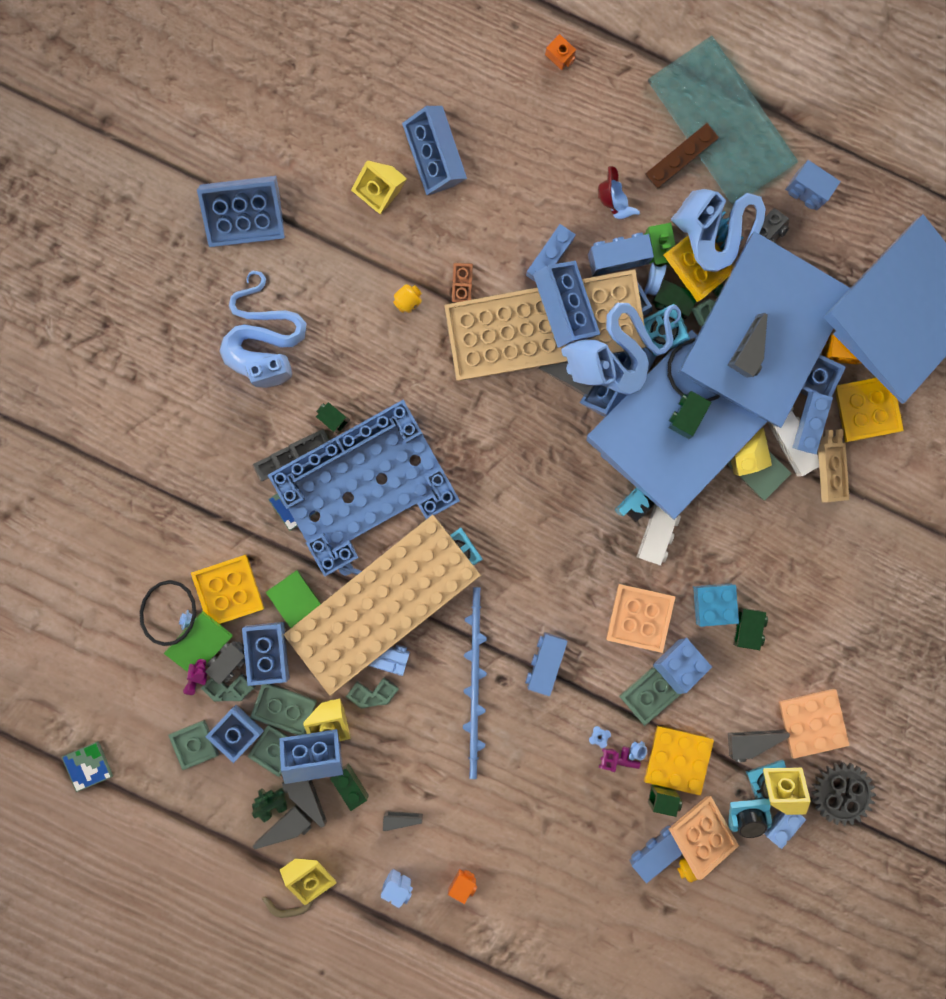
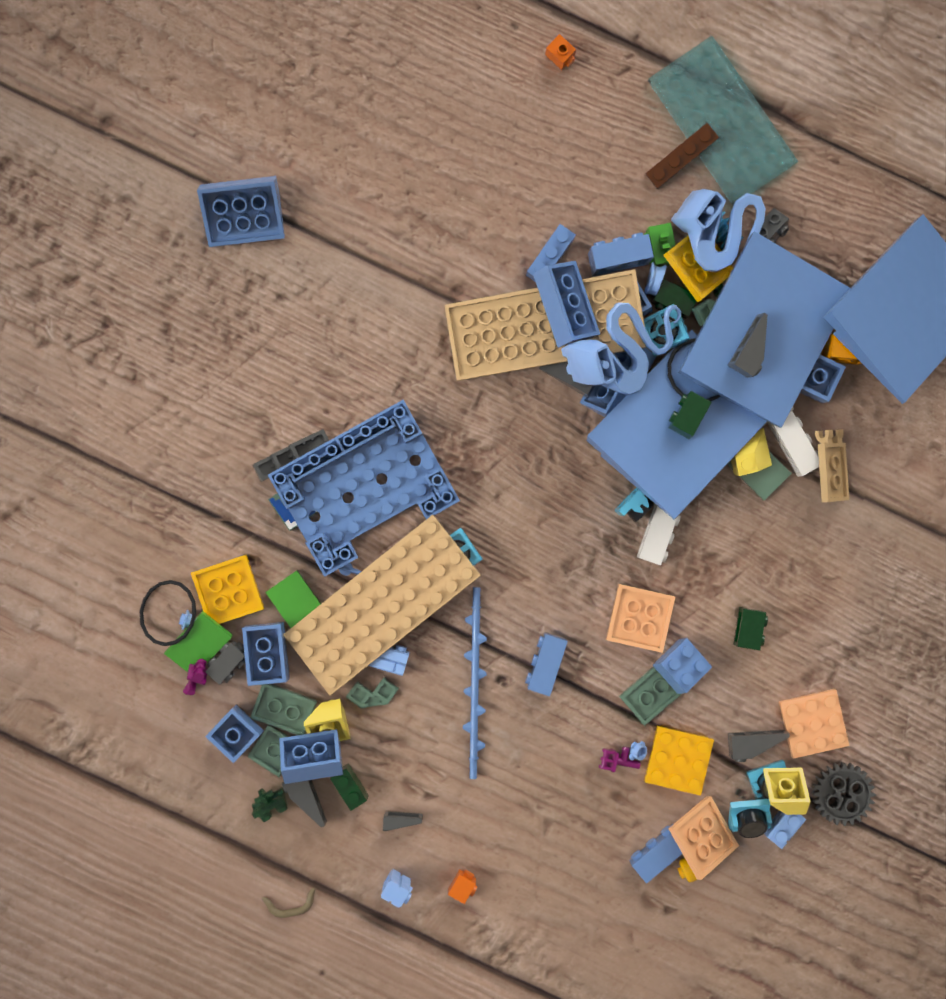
tile [61,741,113,792] -> none
sand green tile [168,720,219,770] -> none
sand green tile [201,674,256,702] -> none
light blue hips [219,271,307,388] -> none
dark grey slope [253,804,313,849] -> none
light yellow slope [280,859,337,905] -> none
dark green brick [316,402,350,434] -> none
light yellow slope [351,161,407,214] -> none
yellow head [393,284,422,313] -> none
medium blue slope [402,106,467,195] -> none
nougat slope [452,263,473,302] -> none
light blue plate [589,726,611,748] -> none
hair [598,166,640,219] -> none
dark green brick [648,784,682,817] -> none
dark azure brick [693,584,739,627] -> none
medium blue brick [785,160,841,210] -> none
medium blue brick [792,392,833,454] -> none
yellow plate [835,378,904,442] -> none

